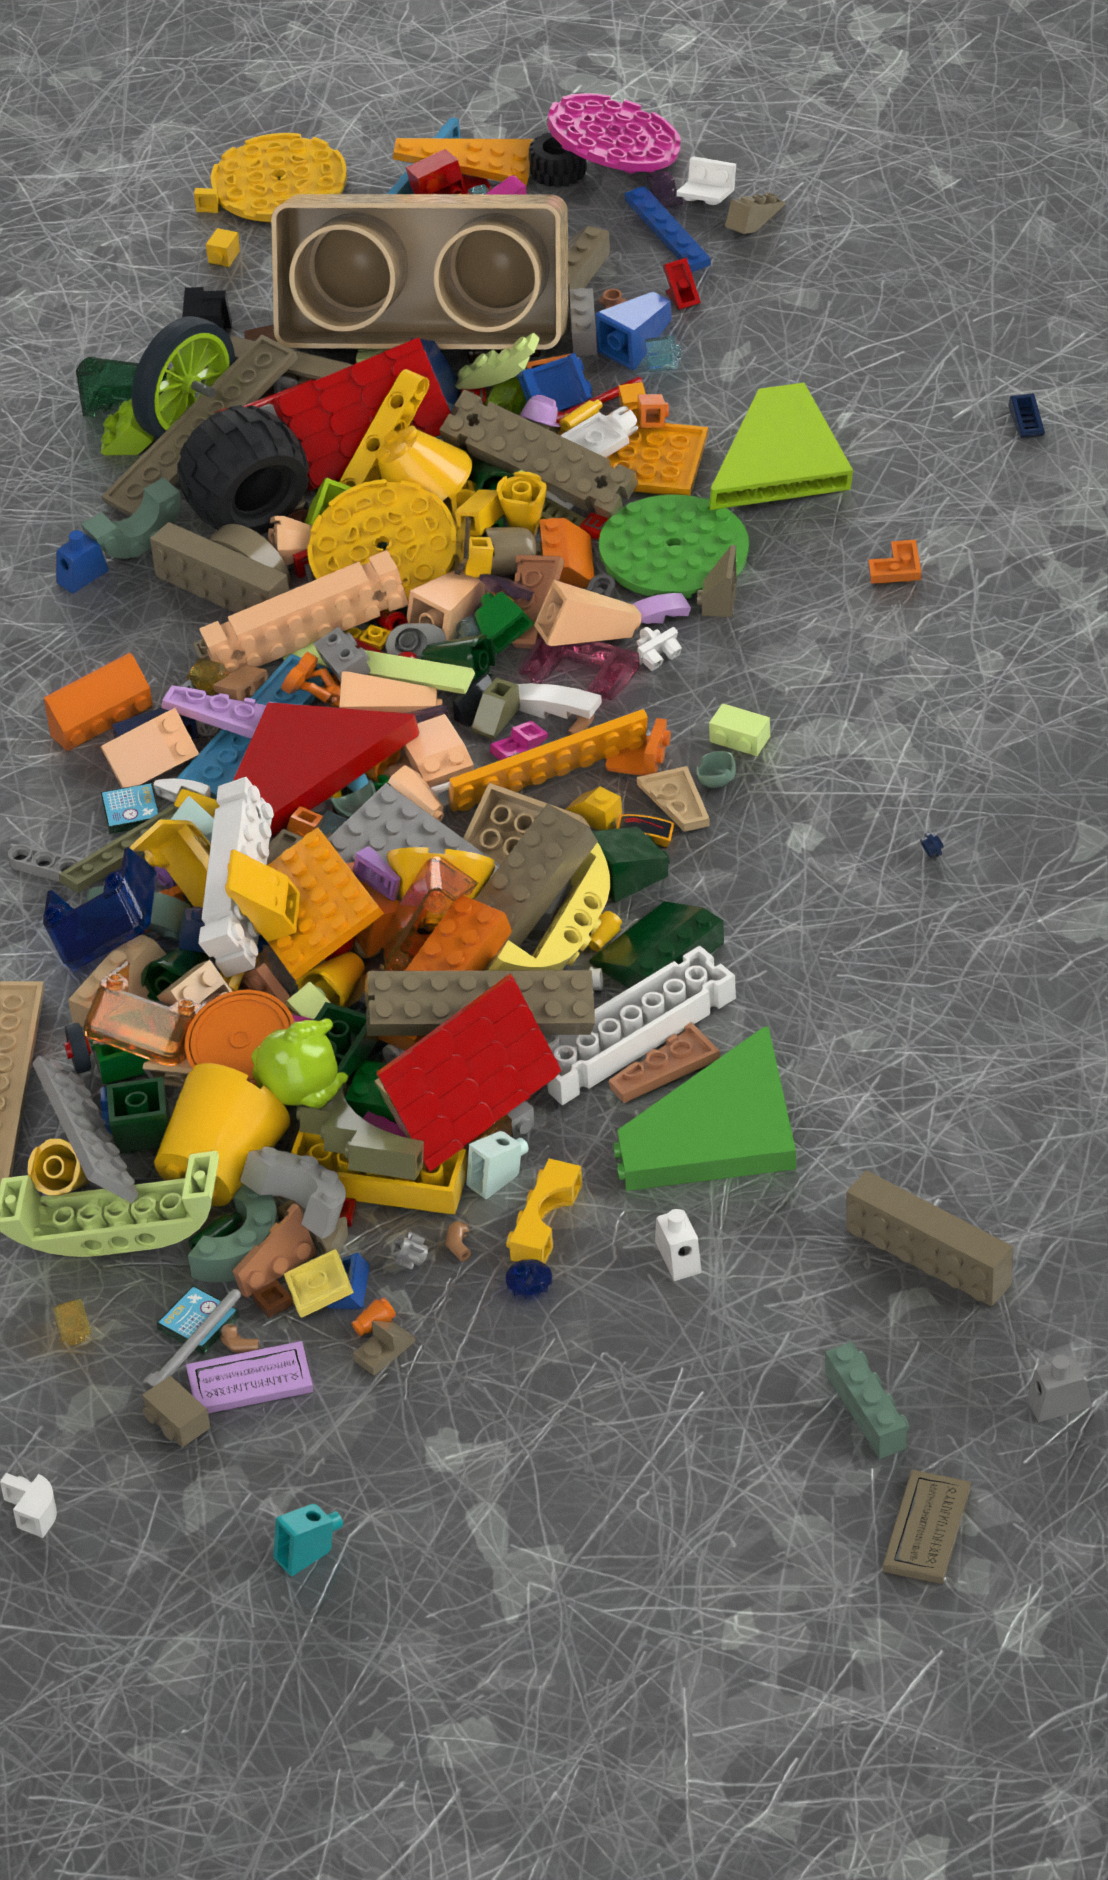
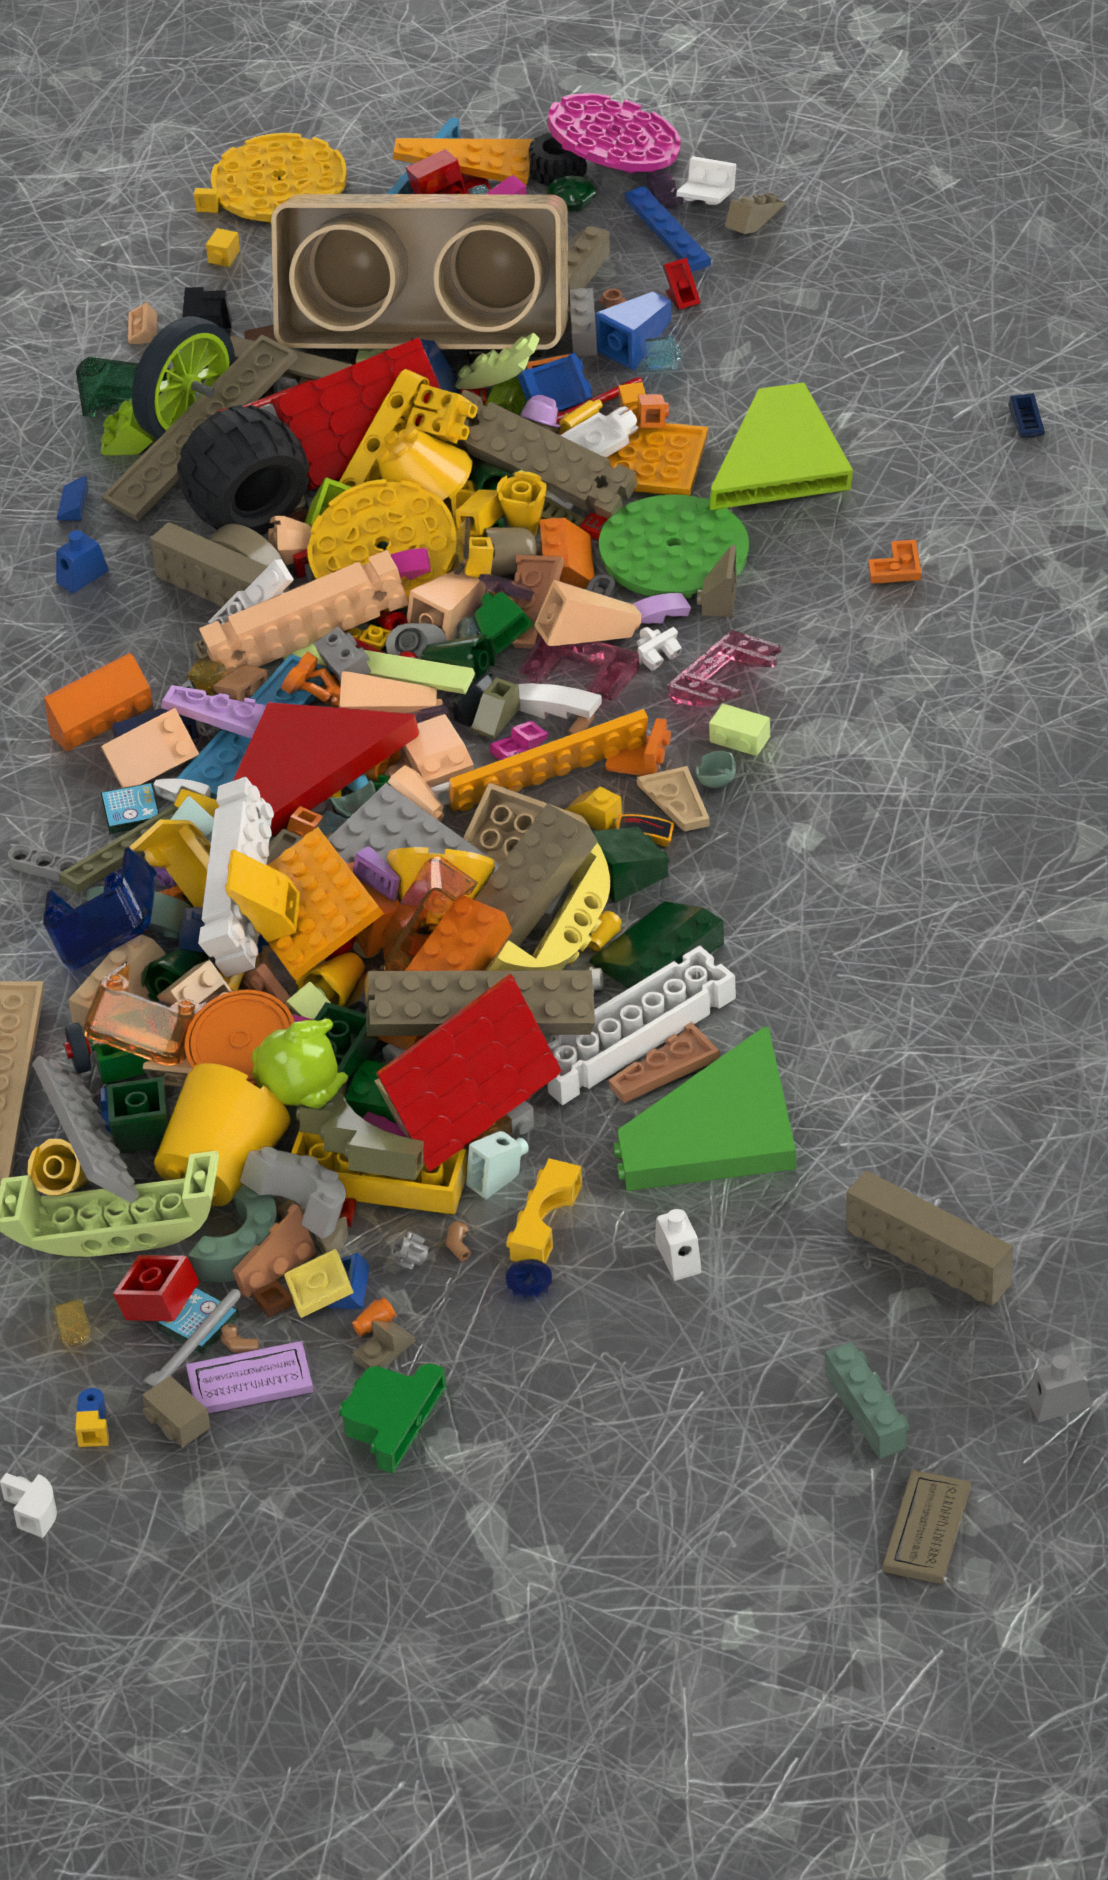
sand green brick [81,477,181,558] -> none
dark green cylinder [188,1212,242,1250] -> none
teal torso [273,1504,343,1577] -> none
dark blue plate [920,832,944,858] -> none
none -> blue slope [57,476,89,520]
none -> yellow leg [75,1388,109,1447]
none -> red brick [113,1255,199,1322]
none -> light nougat slope [128,302,158,344]
none -> white slope [208,559,294,625]
none -> green brick [339,1363,446,1474]
none -> dark pink slope [390,548,431,580]
none -> yellow hips [405,384,478,444]
none -> dark green piece [547,176,596,212]
none -> clear pink wedge [667,630,782,707]

